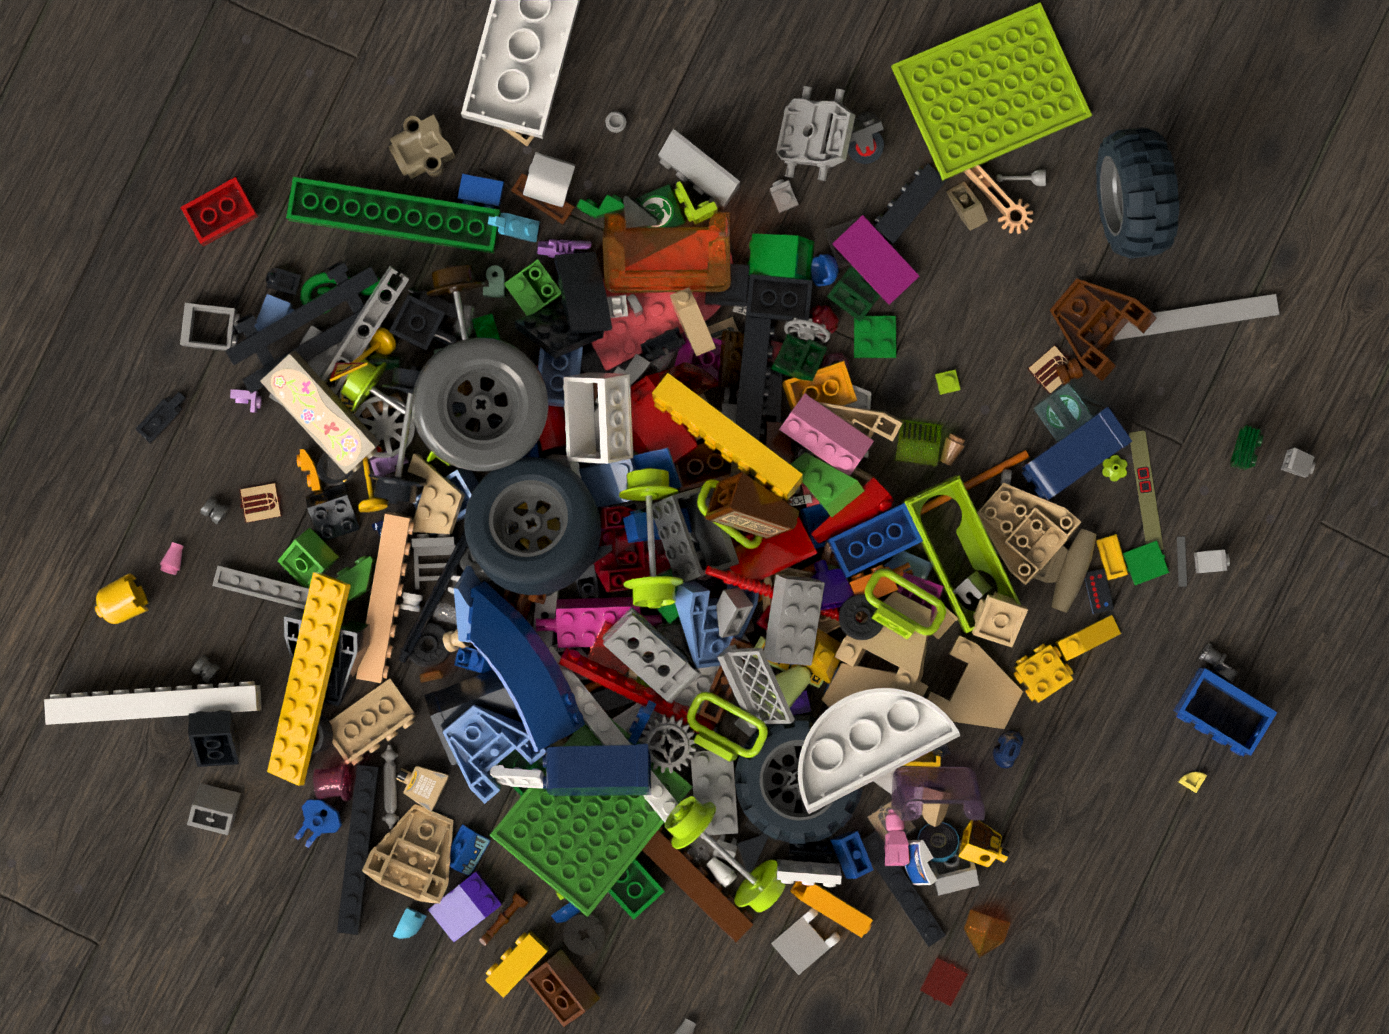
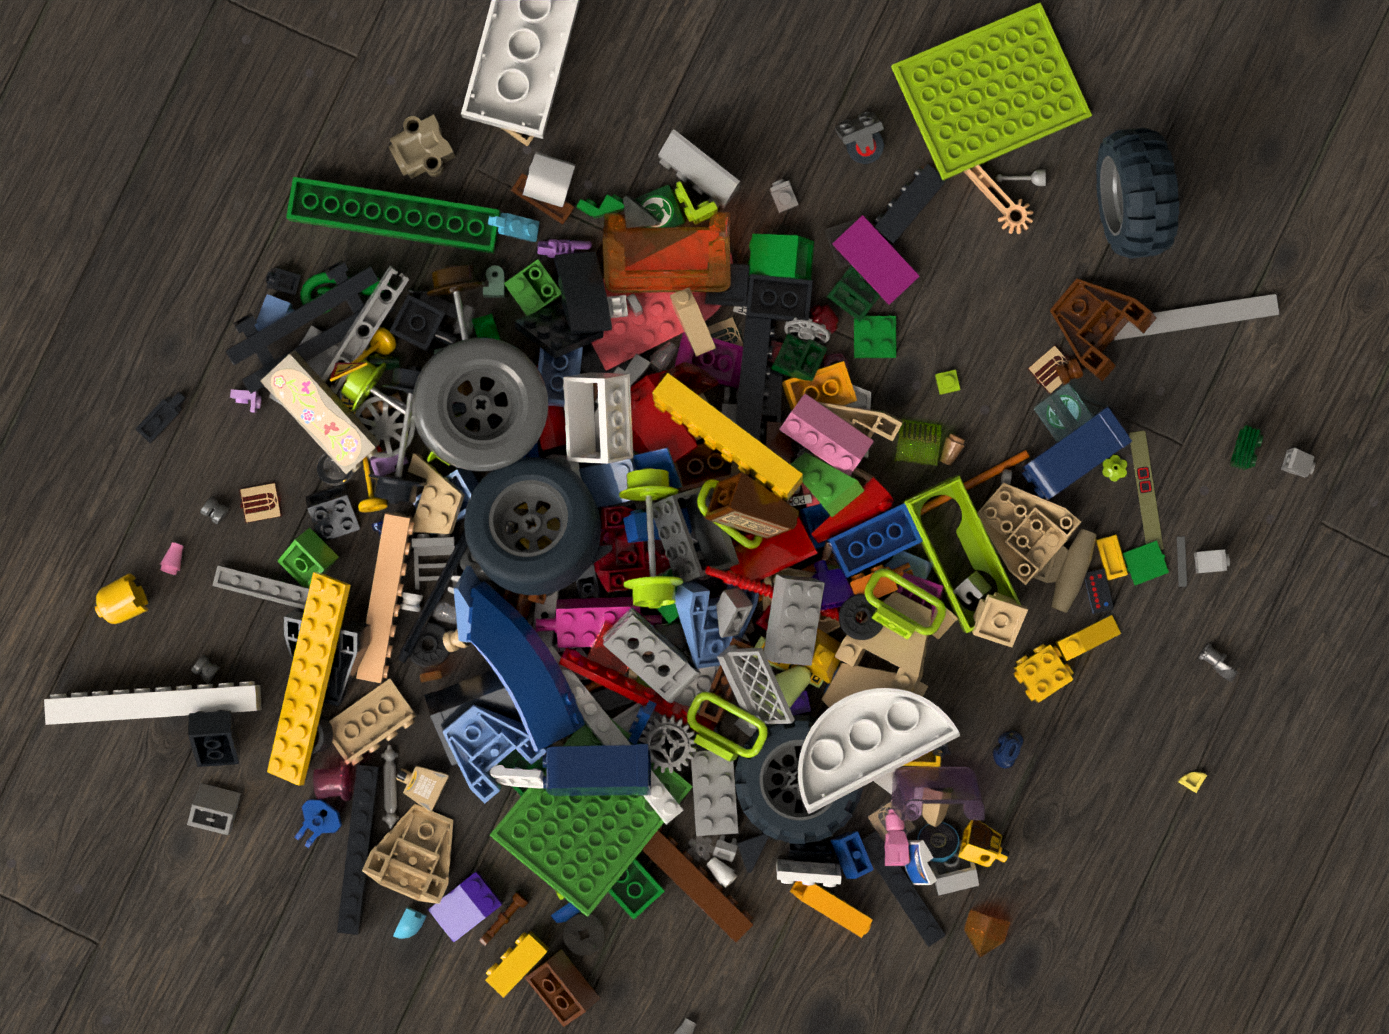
red brick [180,177,258,246] -> none
light grey window [180,303,240,351] -> none
light orange slope [297,449,322,491] -> none
bright green slope [336,556,376,601] -> none
blue panel [450,824,490,876] -> none
blue slope [454,647,493,673] -> none
blue brick [458,174,504,209] -> none
light grey plate [605,112,626,133] -> none
black hinge [640,327,686,362] -> none
lime piece [665,796,785,912] -> none
dark brown hinge [717,330,744,388] -> none
light grey flag [771,908,840,975] -> none
light grey piece [776,86,855,181] -> none
blue hair [811,254,839,286] -> none
clear red piece [920,958,968,1007] -> none
tan wedge [926,635,1023,729] -> none
dark tan slope [946,182,988,231] -> none
blue hose [1173,668,1277,757] -> none

